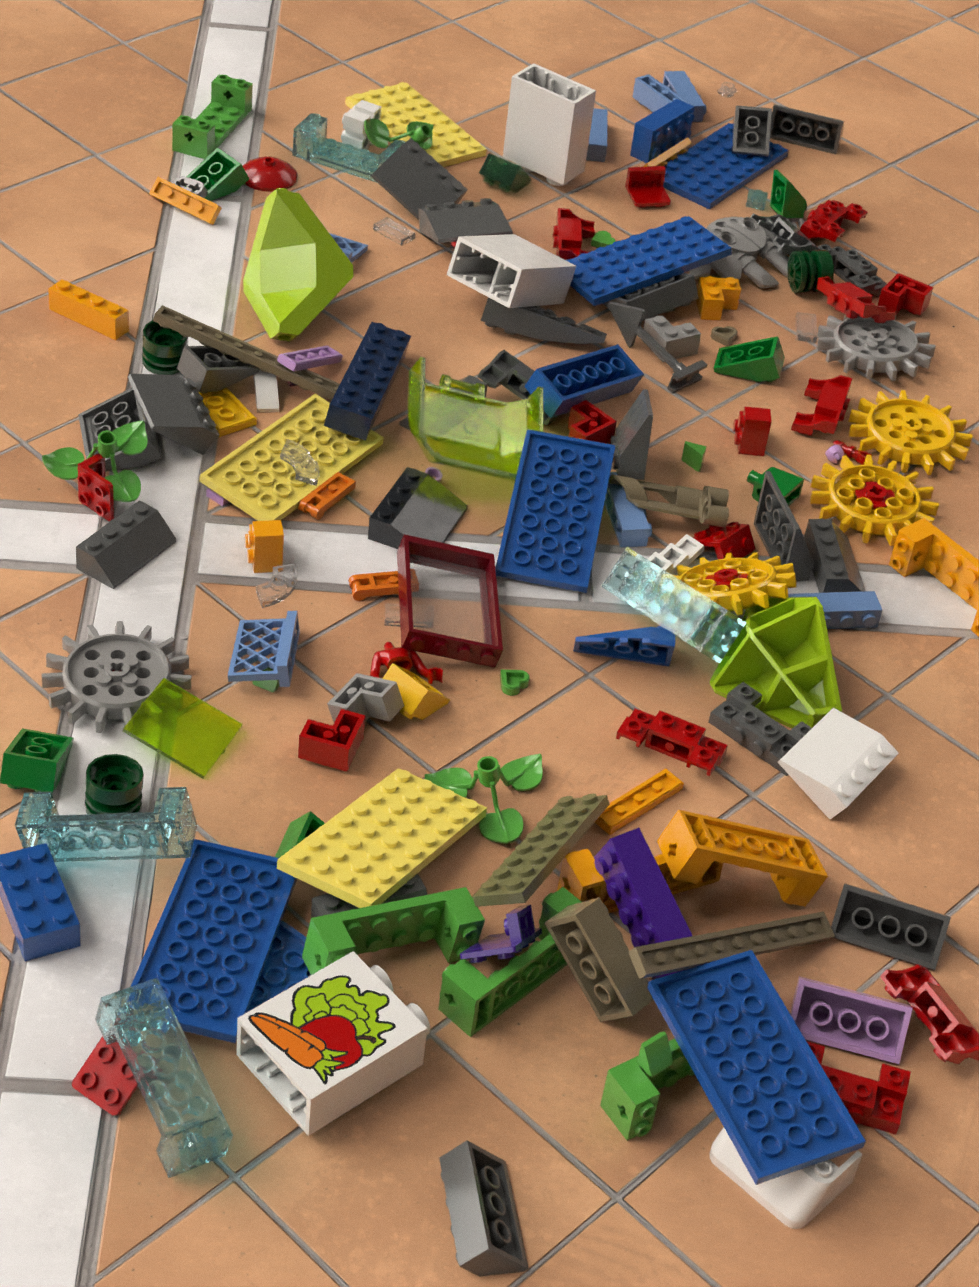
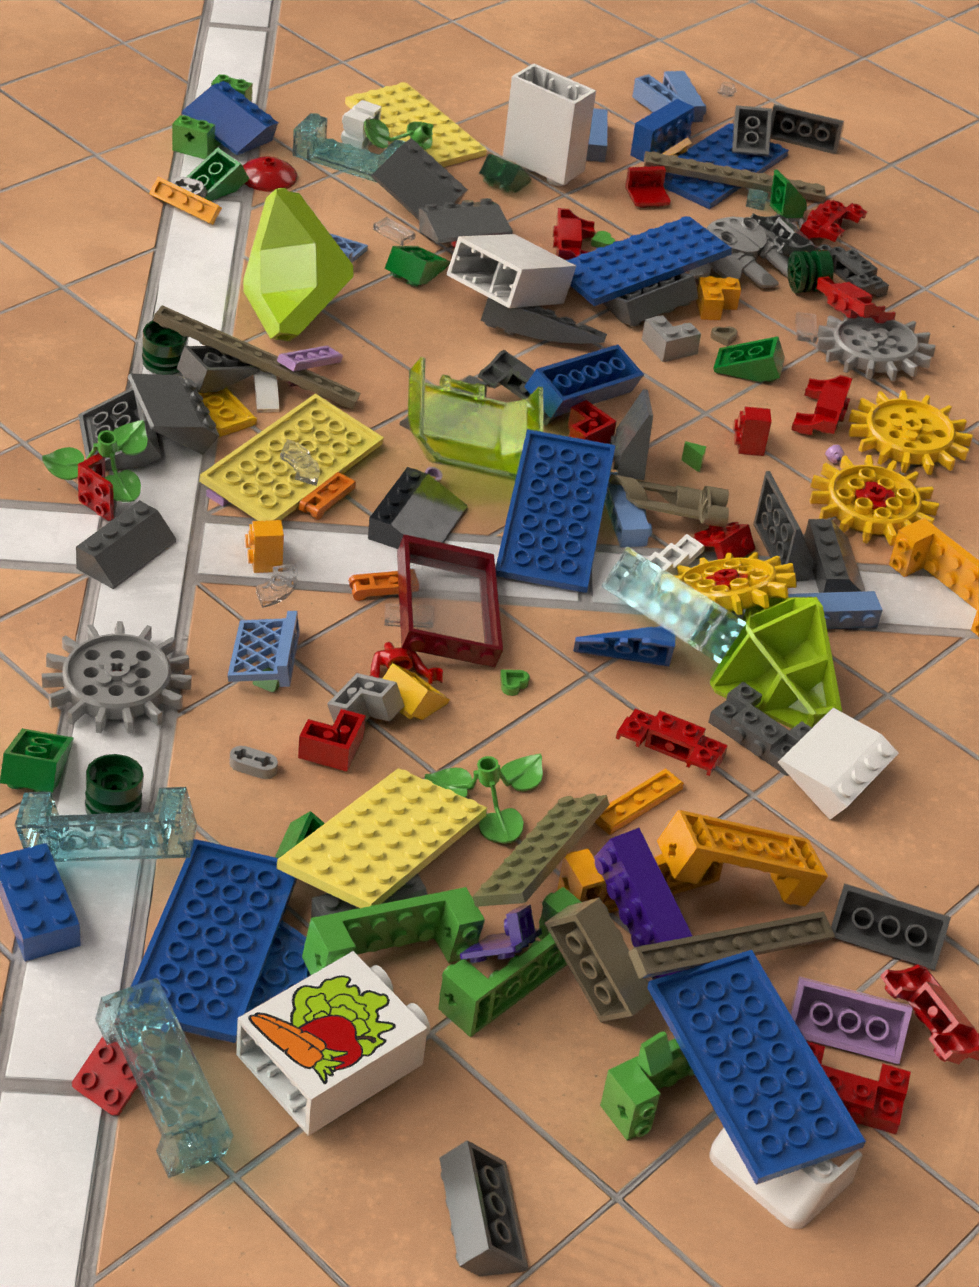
light orange brick [48,279,129,340] -> none
clear neon green piece [123,678,243,779] -> none
dark blue brick [324,322,411,441] -> none
dark grey piece [608,302,707,393] -> none
green torso [747,467,804,506] -> none
red piece [833,440,872,465] -> none
red brick [877,273,934,315] -> none
none -> blue slope [182,81,278,155]
none -> light grey beam [229,746,278,779]
none -> green slope [384,246,451,287]
none -> dark tan plate [644,151,826,203]

